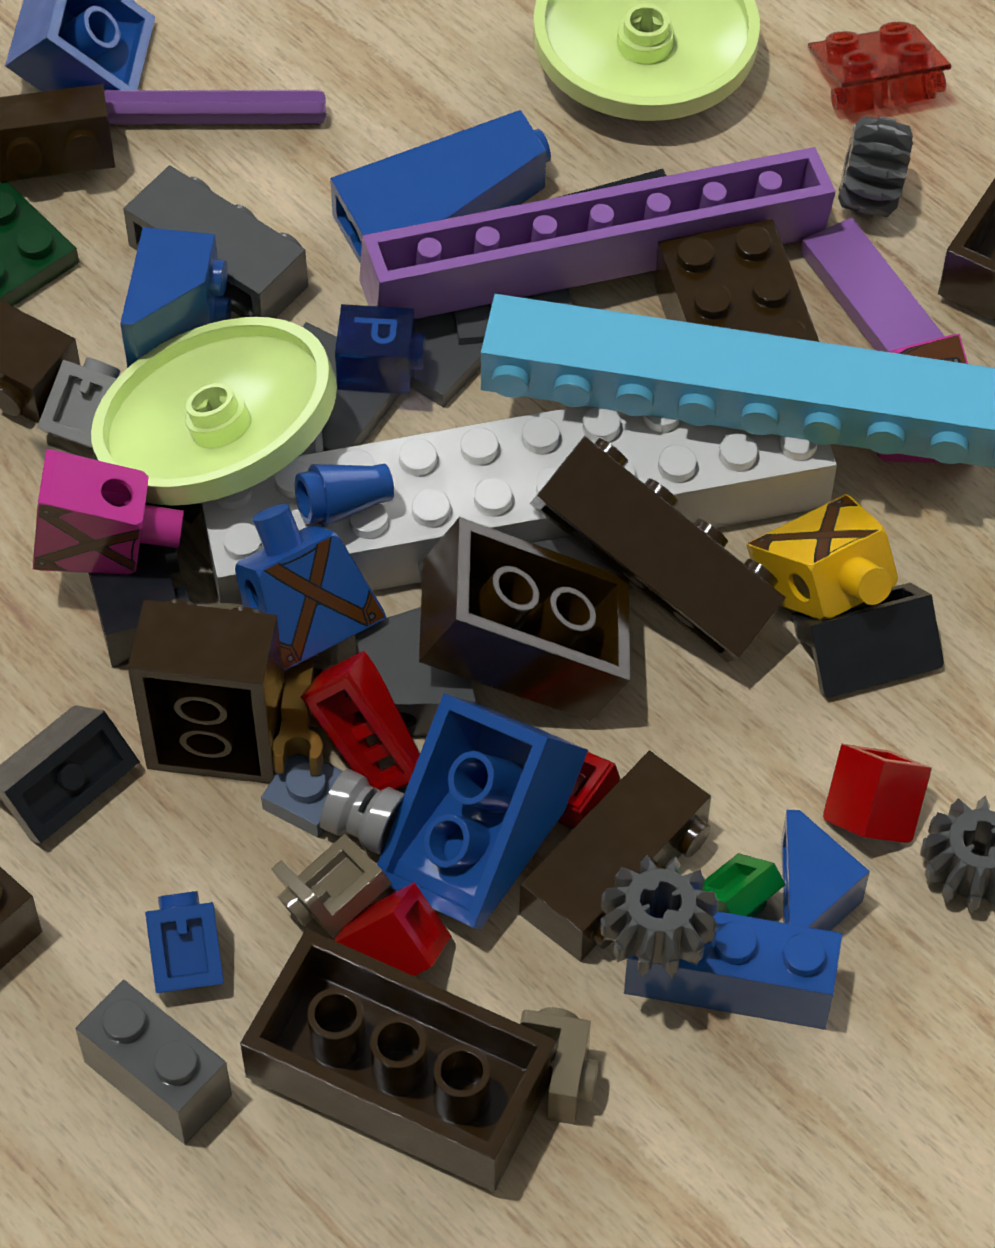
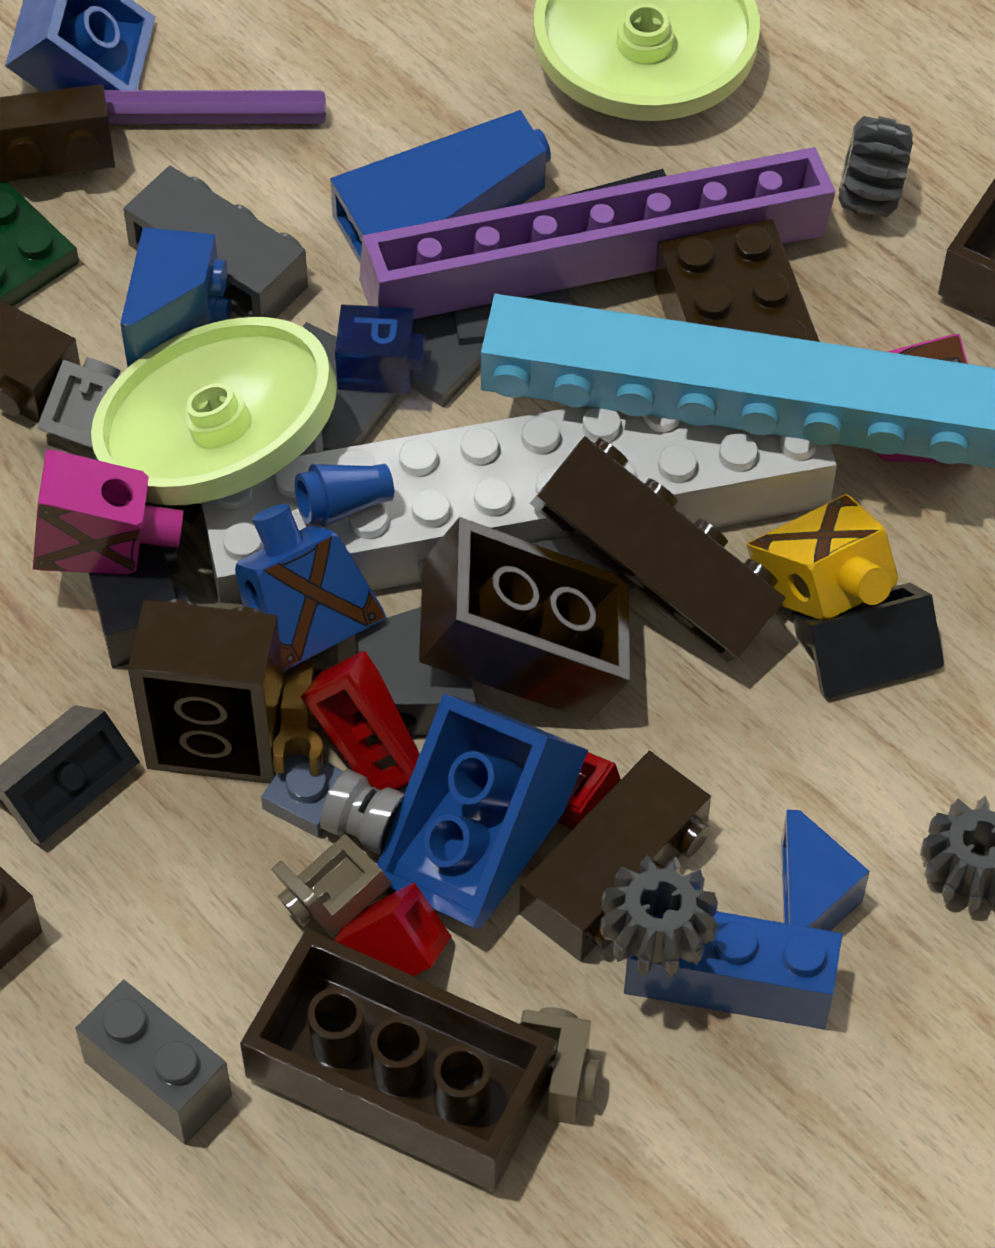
blue bracket [145,891,224,993] -> none
green plate [703,853,786,917] -> none
medium lavender tile [800,217,945,352] -> none
clear red hinge [808,22,951,115] -> none
red panel [823,743,932,843] -> none

